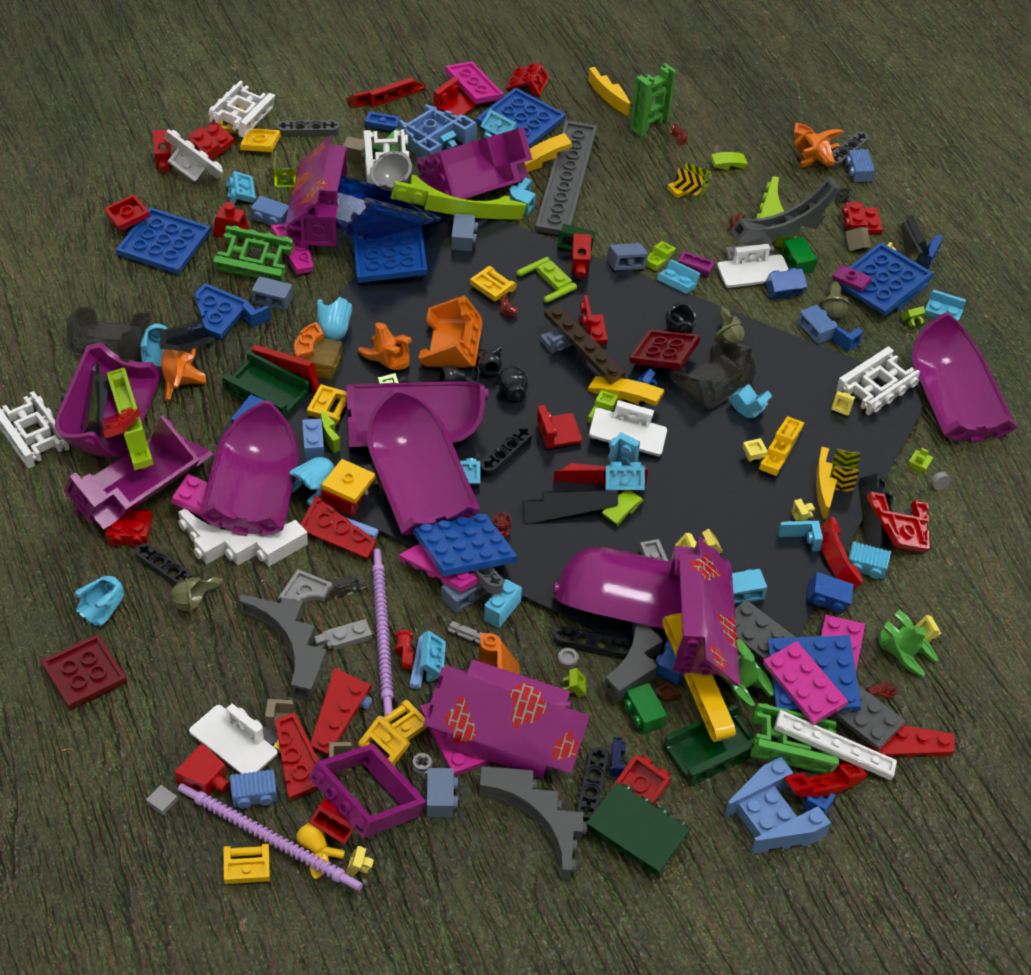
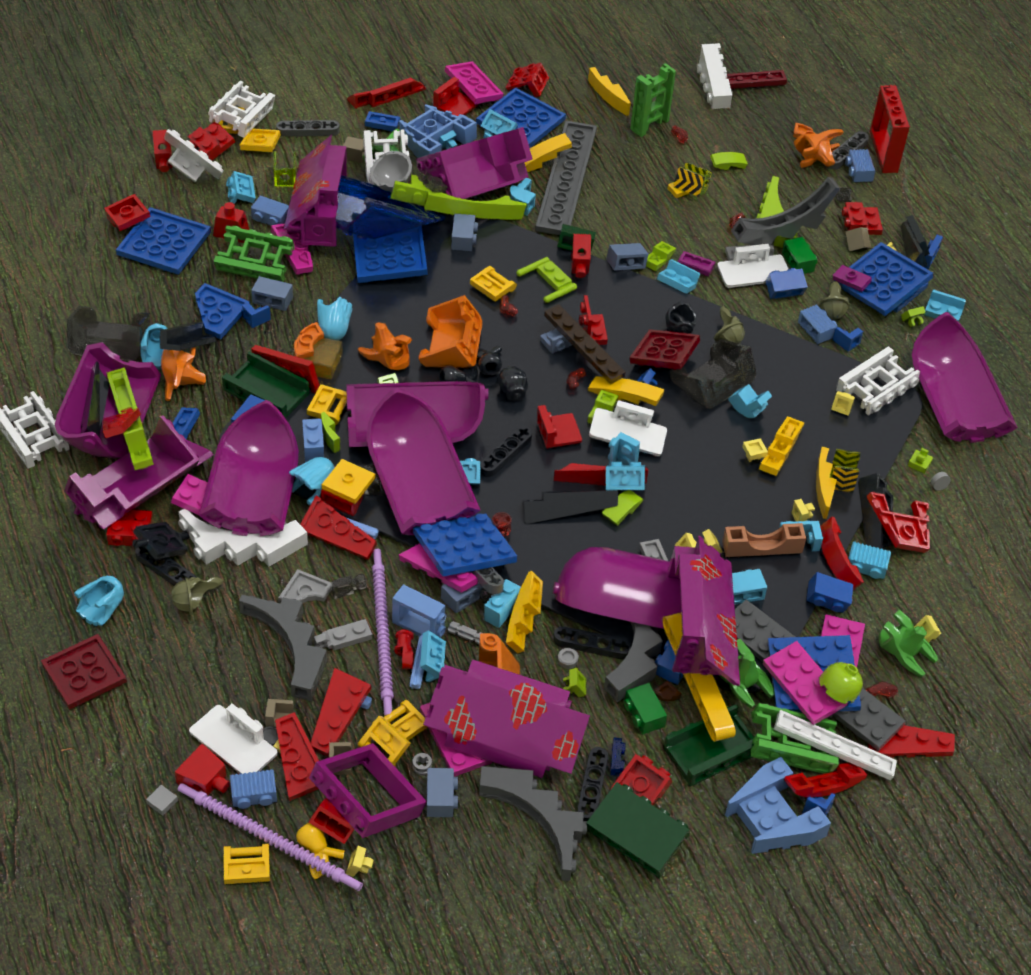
none -> black plate [132,522,189,560]
none -> blue plate [173,407,200,439]
none -> medium blue window [392,584,446,638]
none -> clear smoke plate [418,172,448,192]
none -> yellow slope [506,571,543,654]
none -> clear red arm [566,368,586,389]
none -> white wedge [696,43,732,109]
none -> nougat arch [722,523,806,557]
none -> dark red plate [727,70,787,89]
none -> lime cylinder [819,662,863,704]
none -> red window [869,85,910,173]

